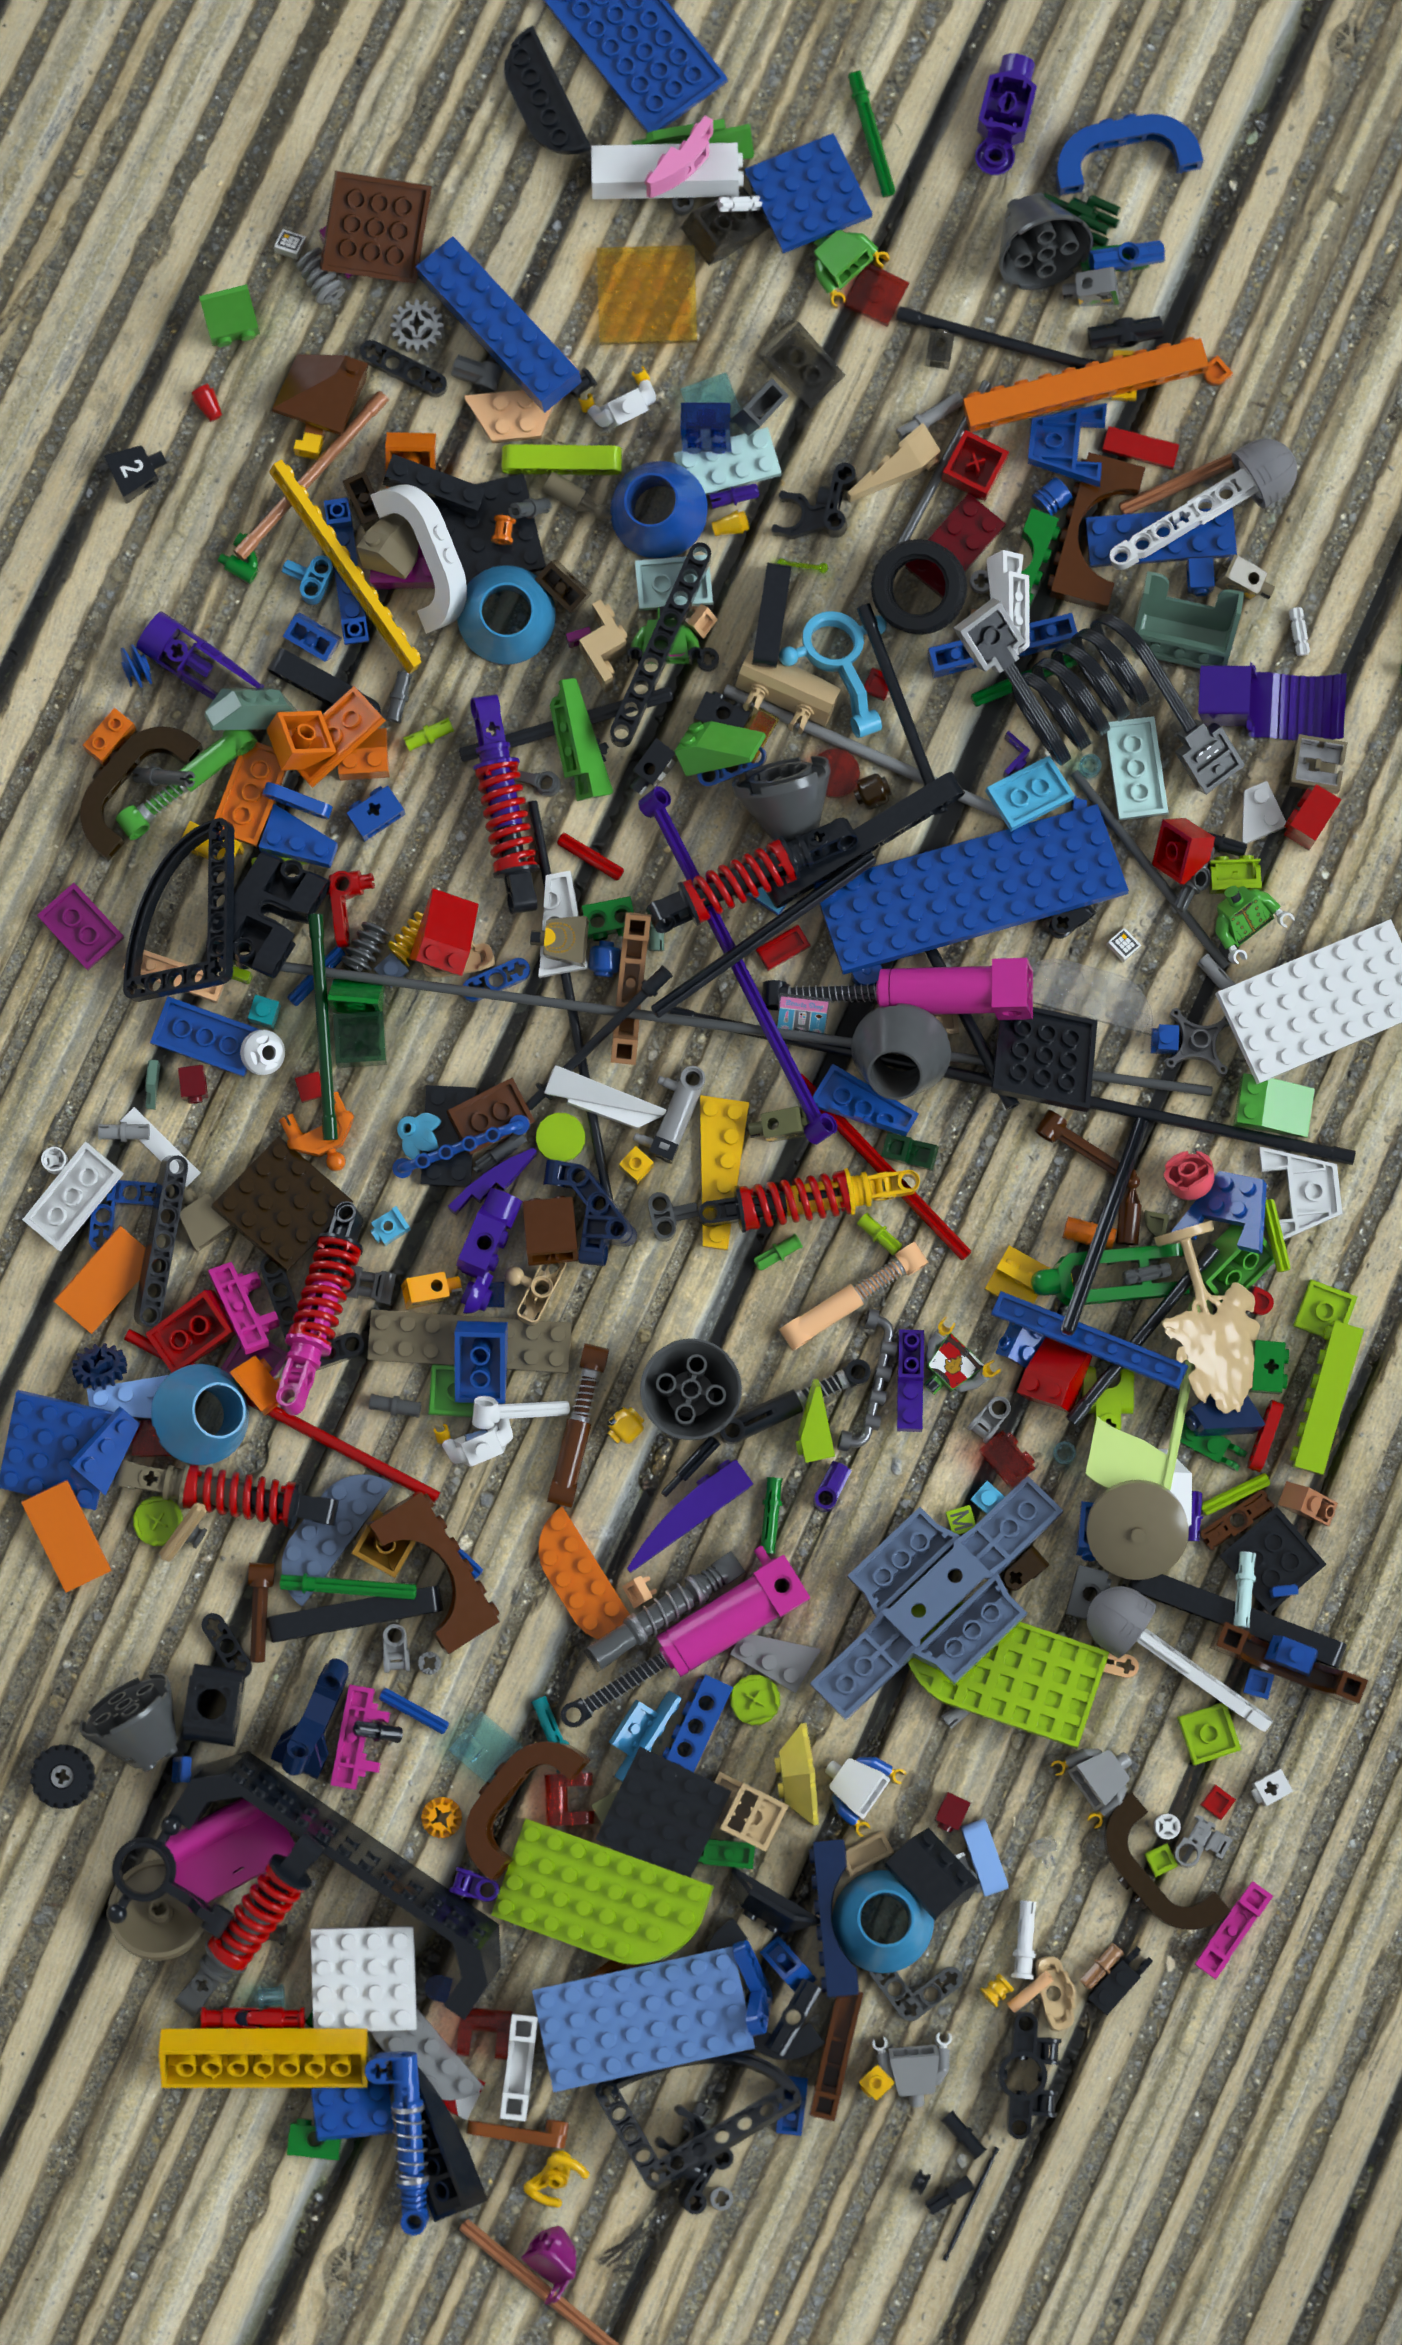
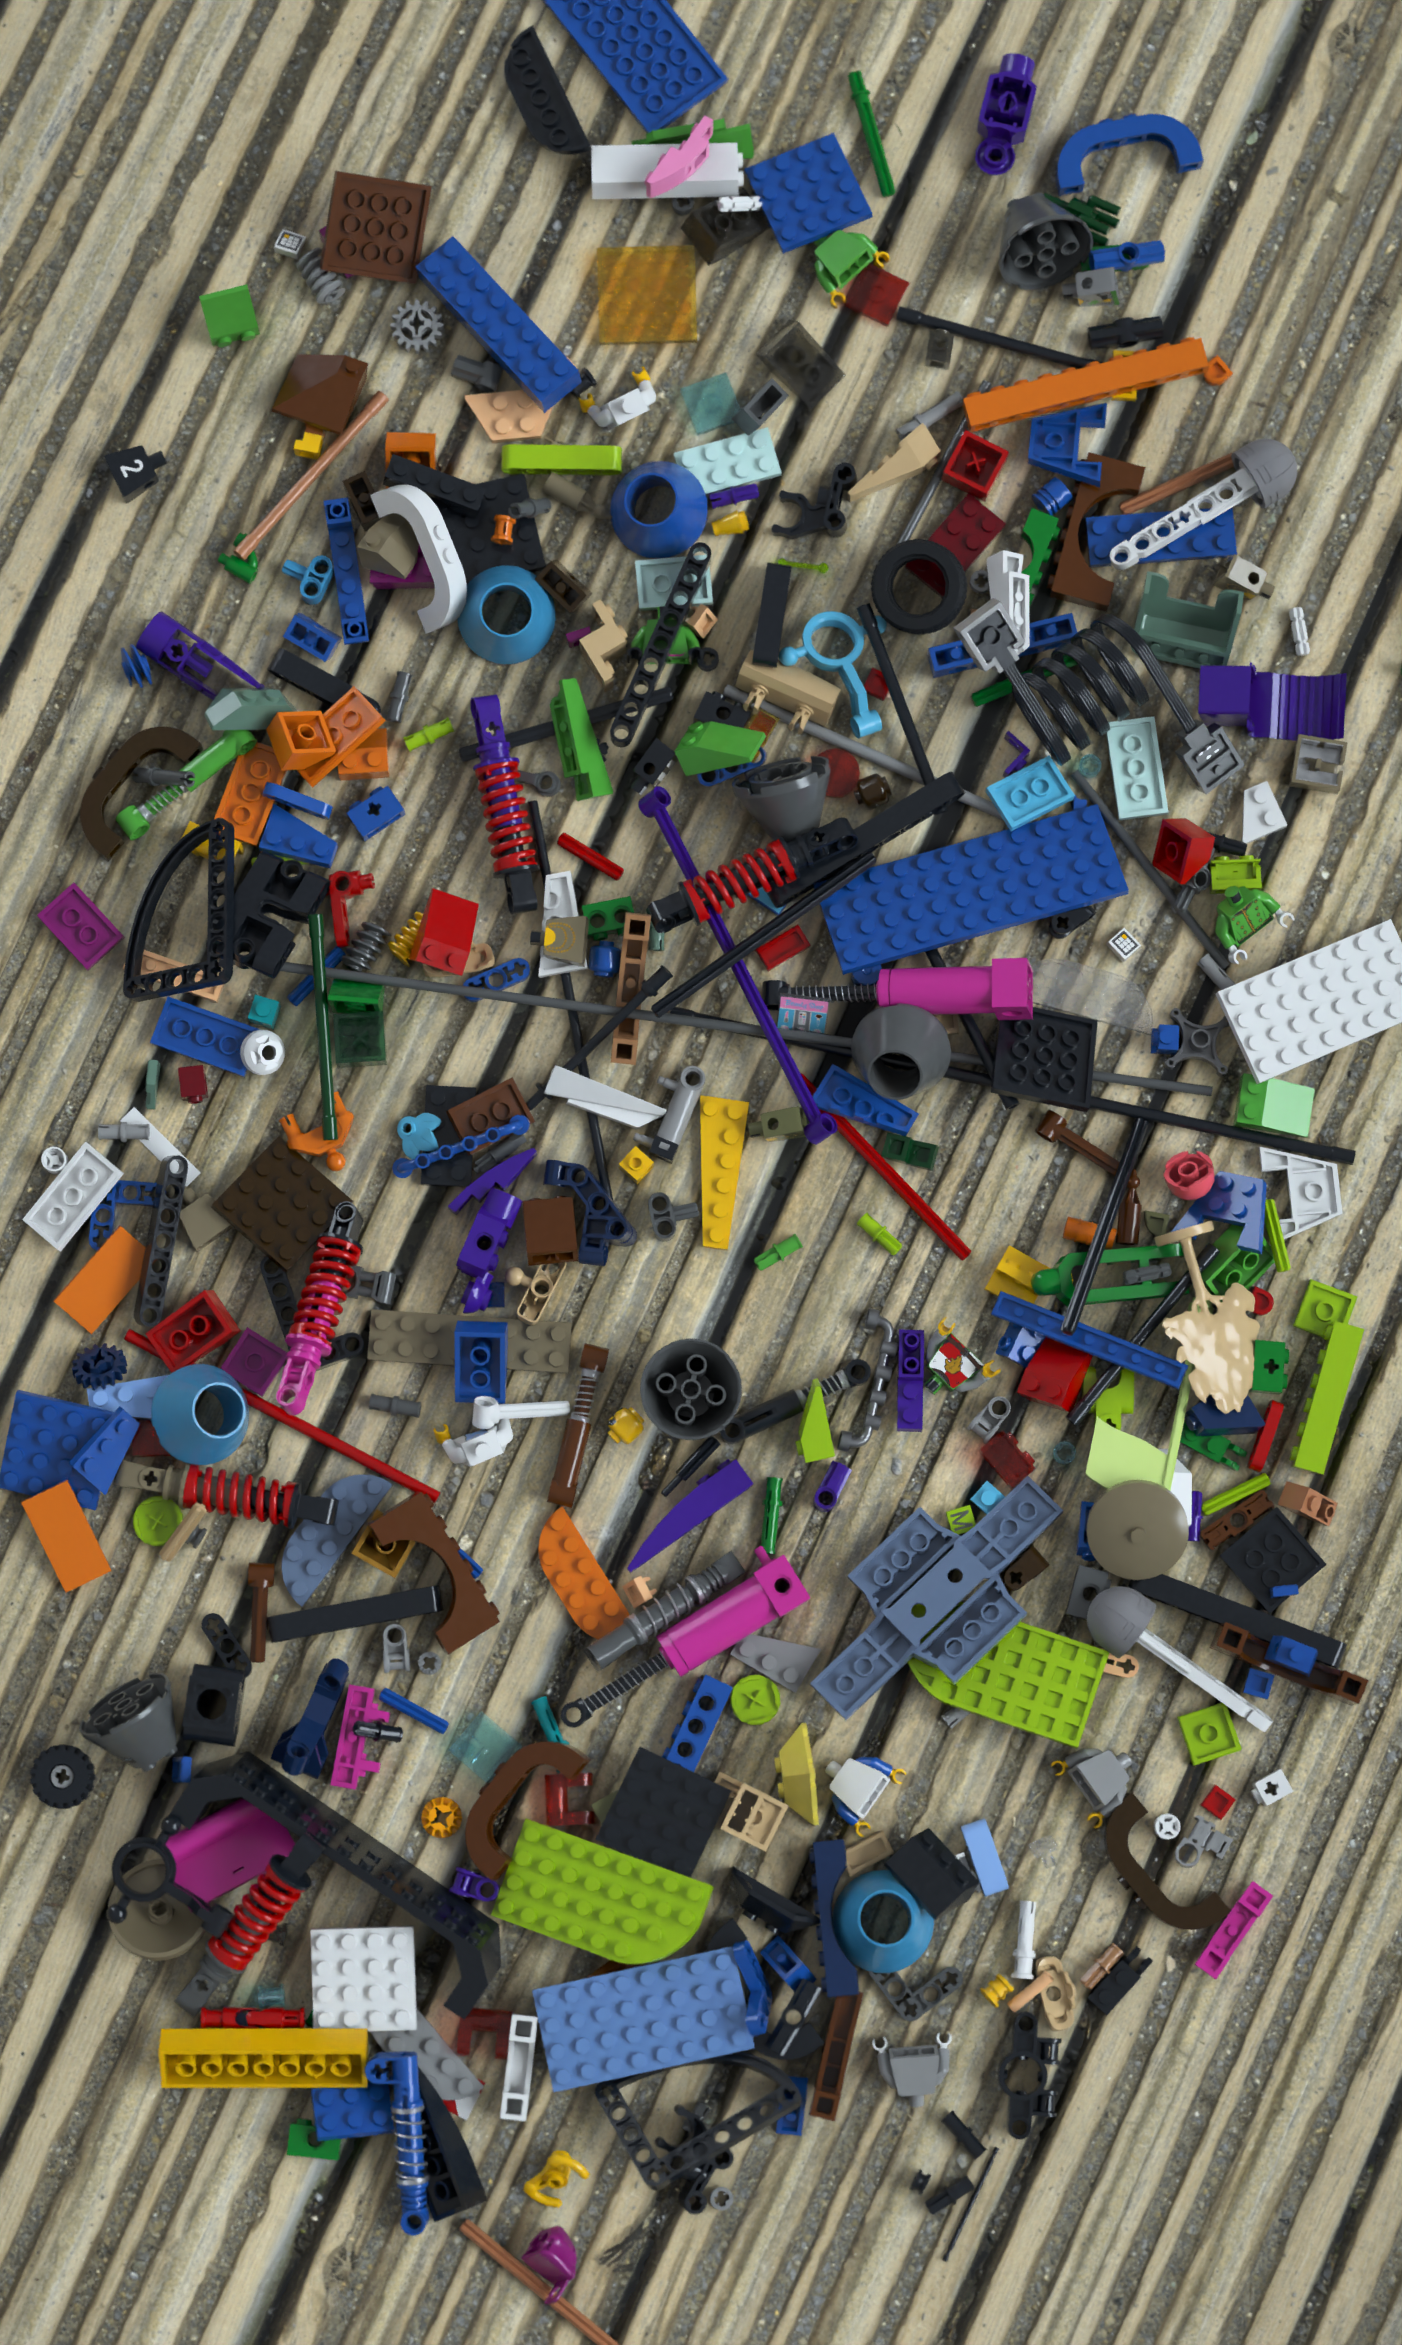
orange brick [83,708,136,767] -> none
red cone [191,384,223,422] -> none
dark pink hinge [208,1262,280,1355] -> none
orange slope [230,1356,281,1415] -> none
lime tile [231,966,253,985] -> none
yellow plate [269,459,422,674] -> none
green axle [280,1573,417,1599] -> none
red tile [295,1071,321,1103] -> none
black beam [360,340,447,397] -> none
medium azure brick [370,1206,411,1246] -> none
sand blue plate [374,952,409,988] -> none
light orange torso [401,1272,462,1310] -> none
clear blue tile [425,1975,453,2003] -> none
bright green tile [428,1364,474,1418] -> none
dark orange beam [466,2119,569,2149] -> none
lime tile [536,1113,585,1162] -> none
dark azure bracket [609,1691,681,1782] -> none
clear blue brick [680,403,732,454] -> none
piece [698,1168,920,1233] -> none
green hinge [698,1839,755,1869] -> none
light nougat piece [779,1242,929,1351] -> none
yellow bracket [859,2065,894,2101] -> none
dark red brick [934,1792,971,1833] -> none
red tile [1102,426,1180,470] -> none
lime tile [1144,1843,1178,1877] -> none
blue brick [1186,557,1215,597] -> none
light aqua pin [1233,1551,1256,1630] -> none
red brick [1284,784,1342,850] -> none

